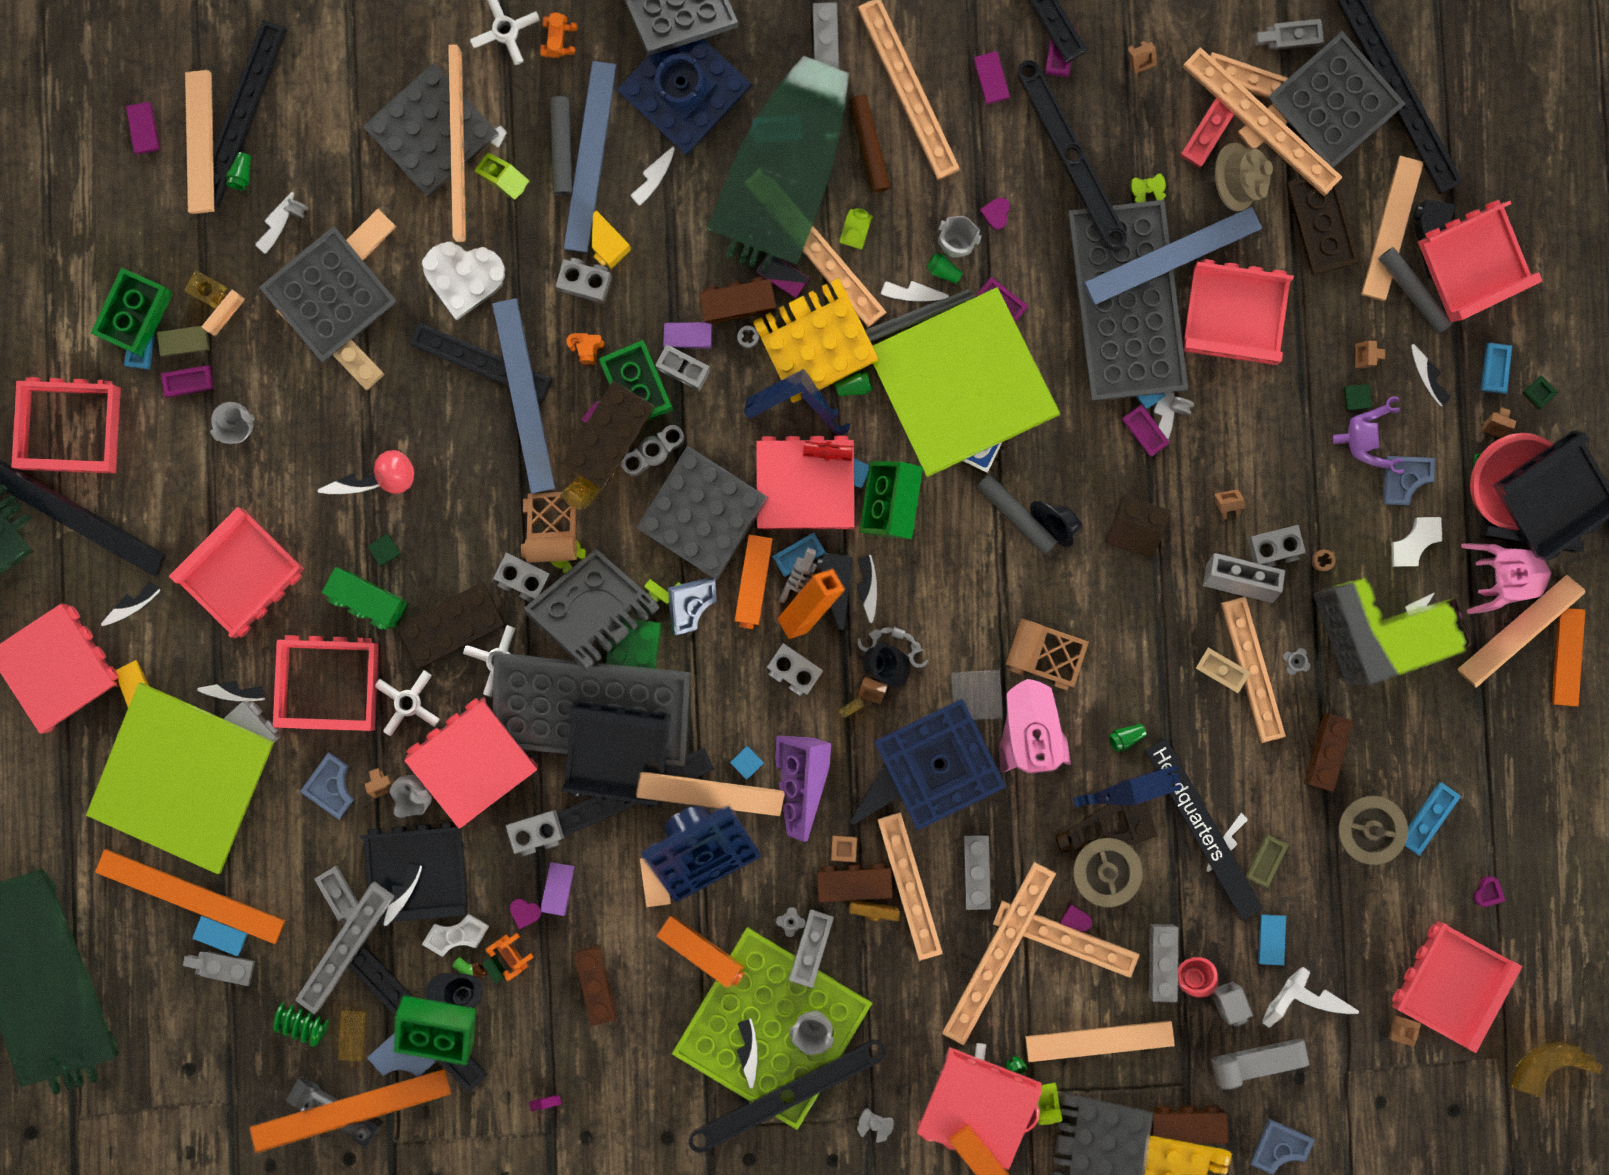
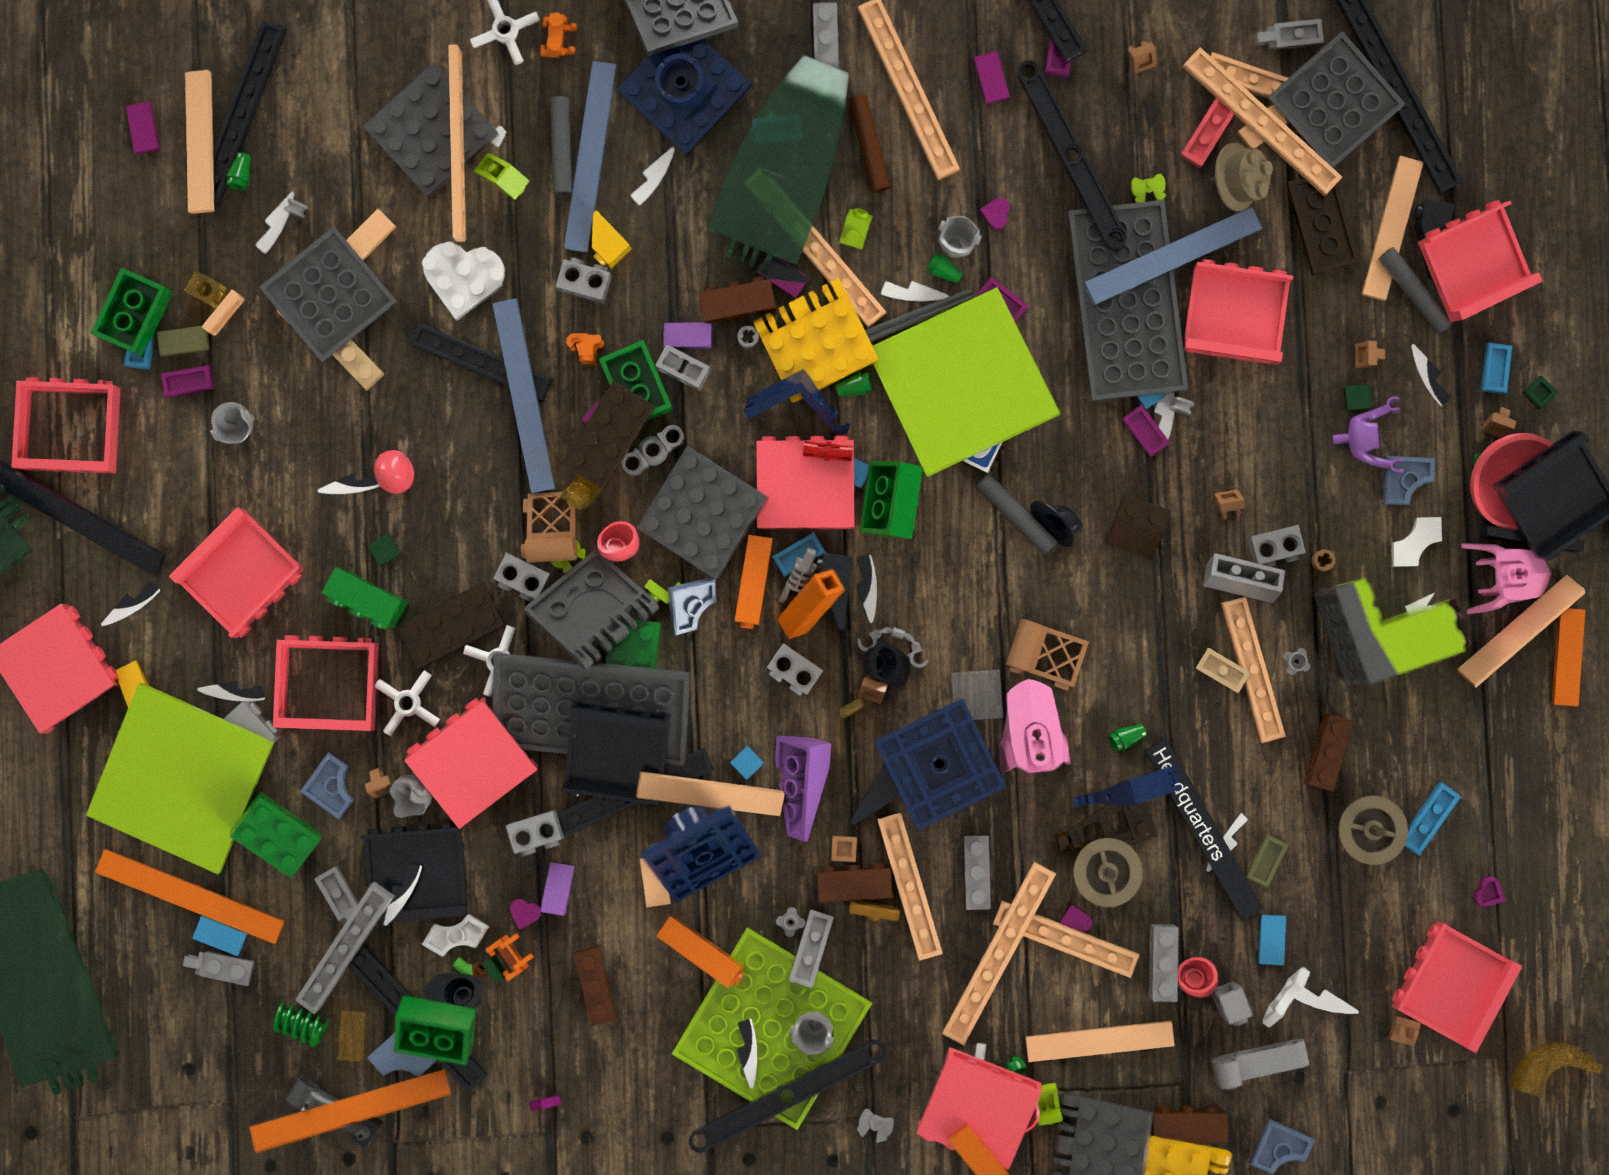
none -> green brick [230,791,321,878]
none -> coral hat [597,521,639,562]

